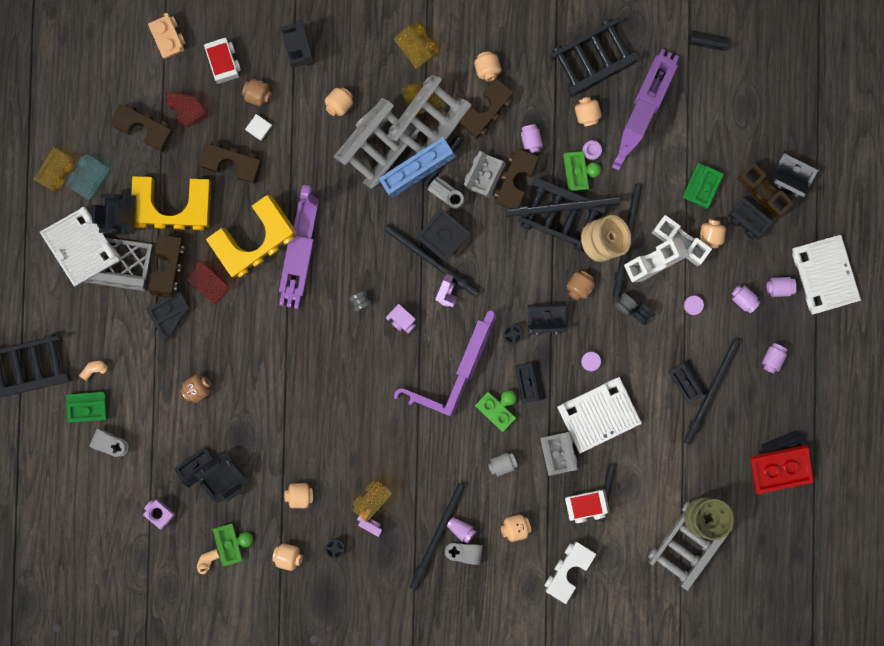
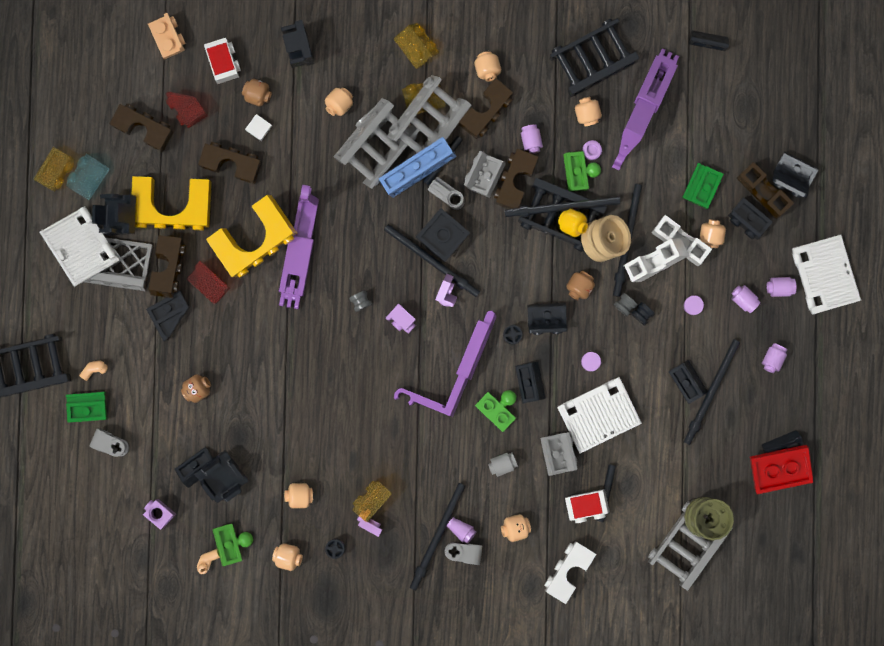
none -> yellow head [558,209,588,237]

